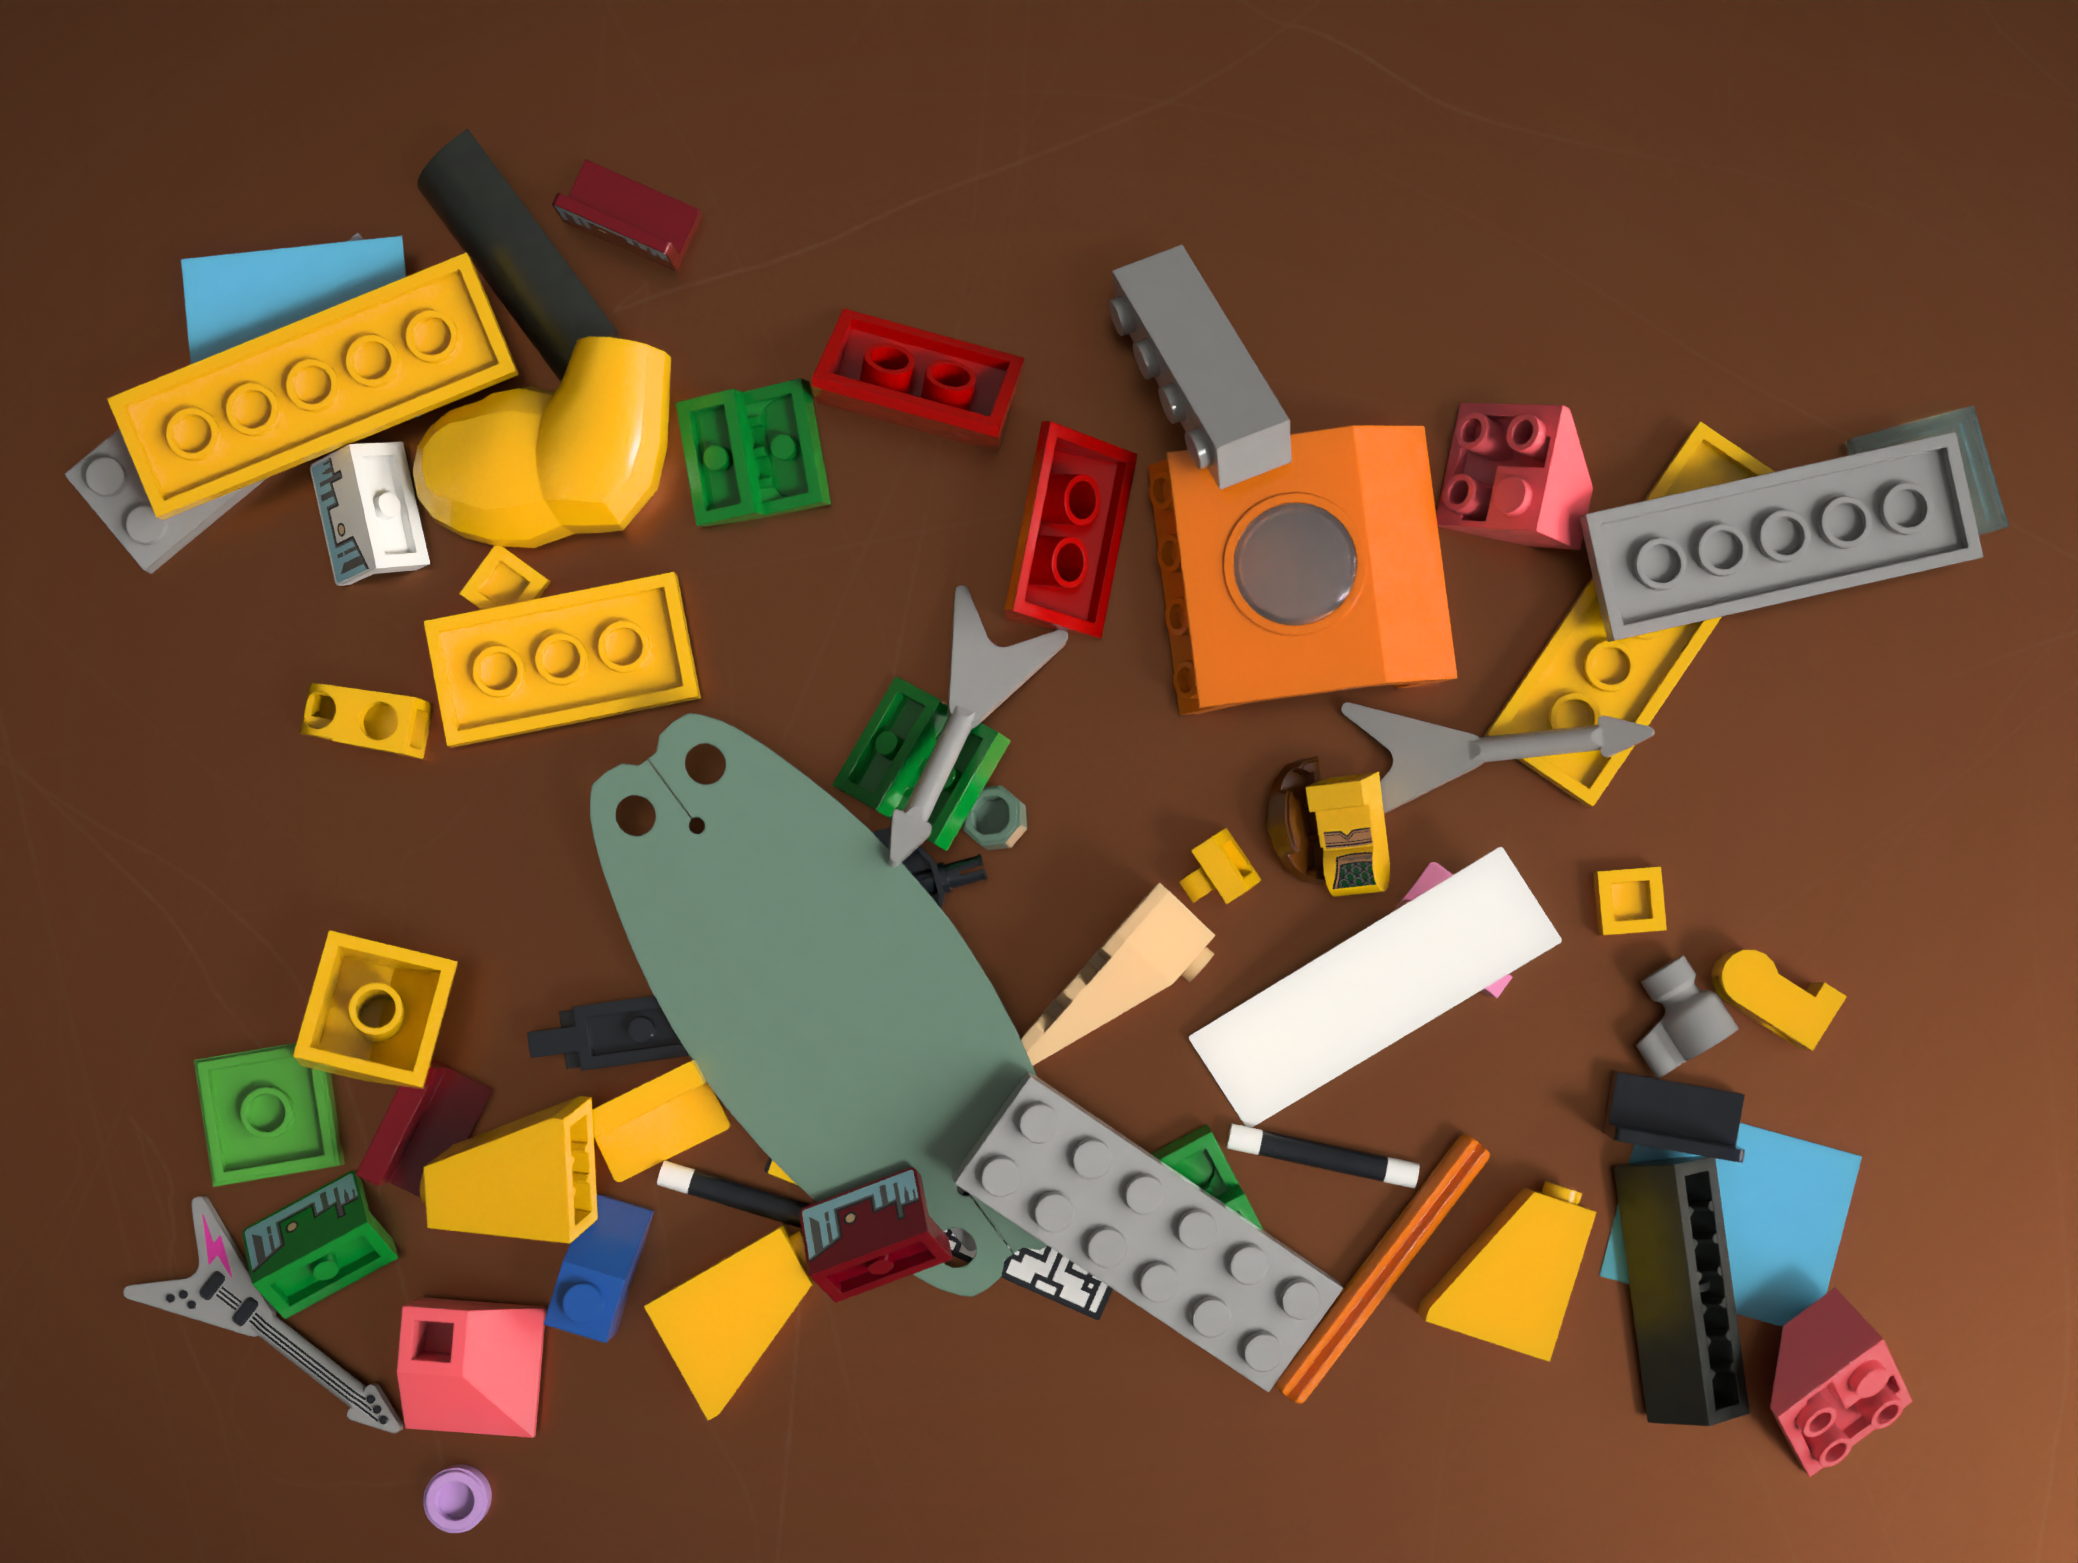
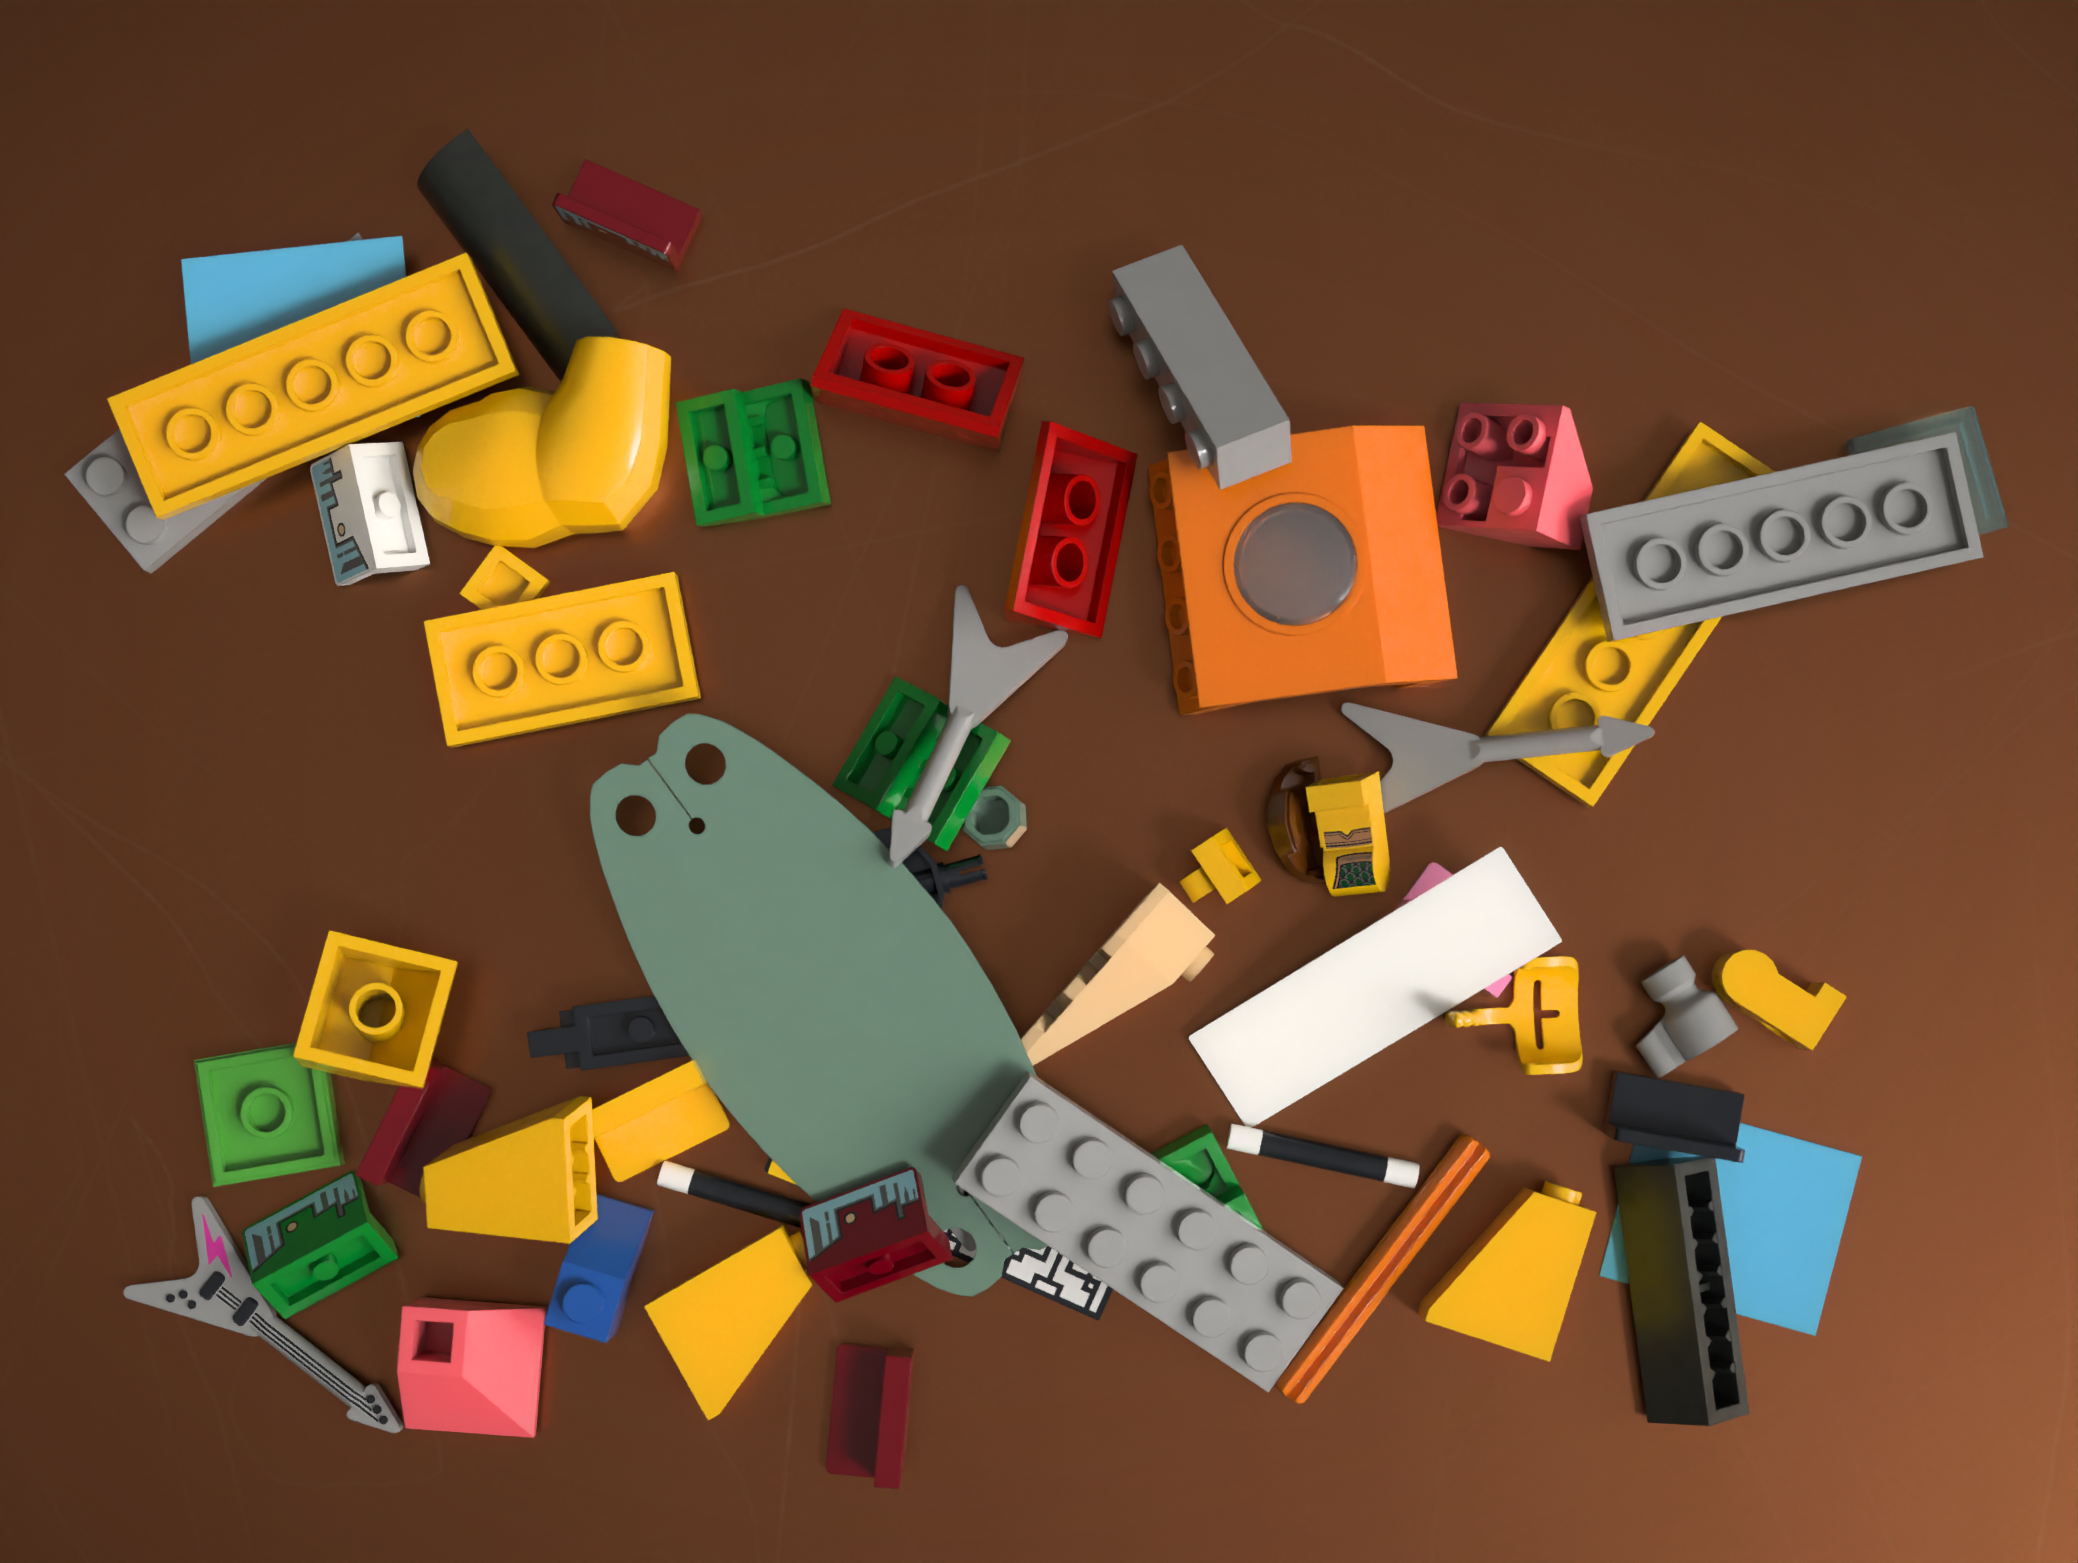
yellow leg [300,683,434,759] -> none
lavender tile [423,1464,492,1533] -> none
yellow tile [1593,867,1667,935] -> none
coral slope [1770,1287,1912,1477] -> none
none -> dark red panel [826,1343,914,1489]
none -> yellow helmet [1445,957,1583,1075]

